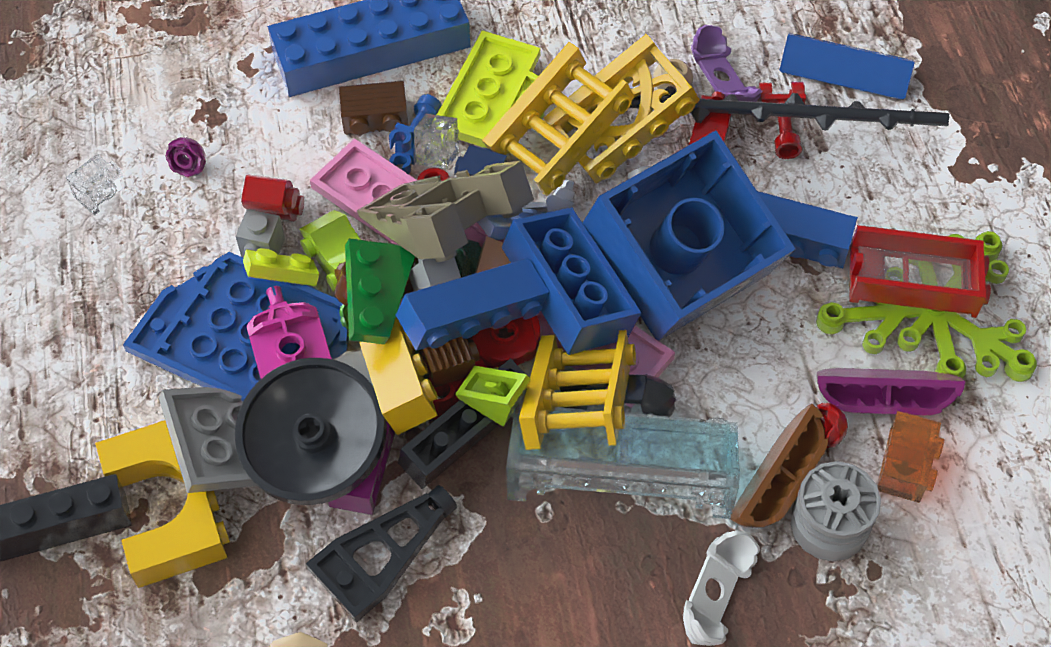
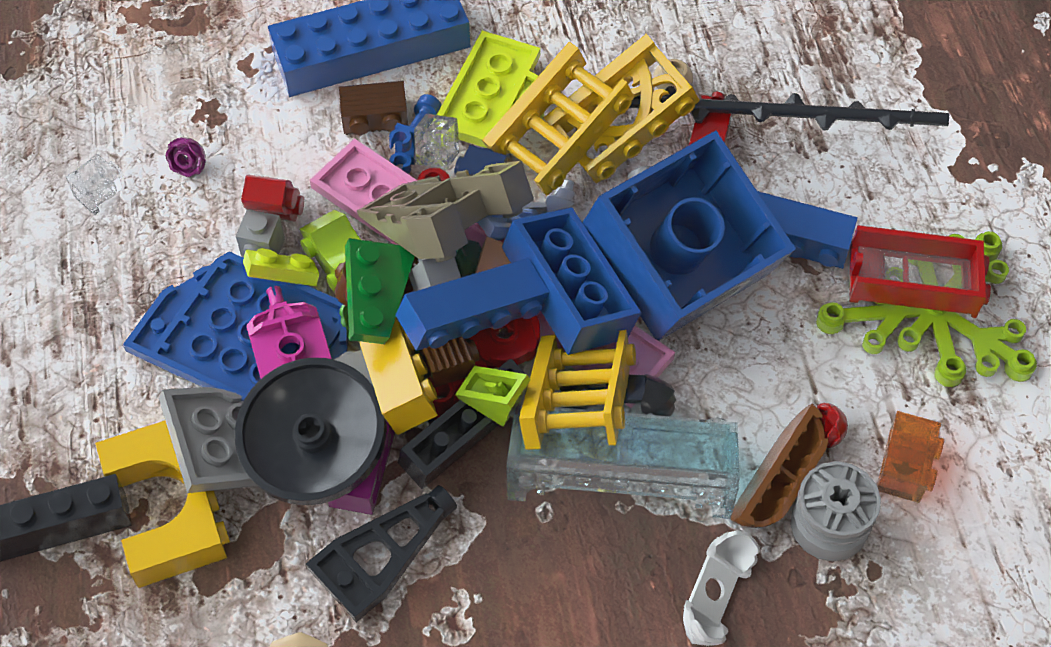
medium lavender piece [691,25,762,102] -> none
red bar [757,82,806,159] -> none
blue panel [779,33,915,99] -> none
magenta brick [817,368,965,415] -> none

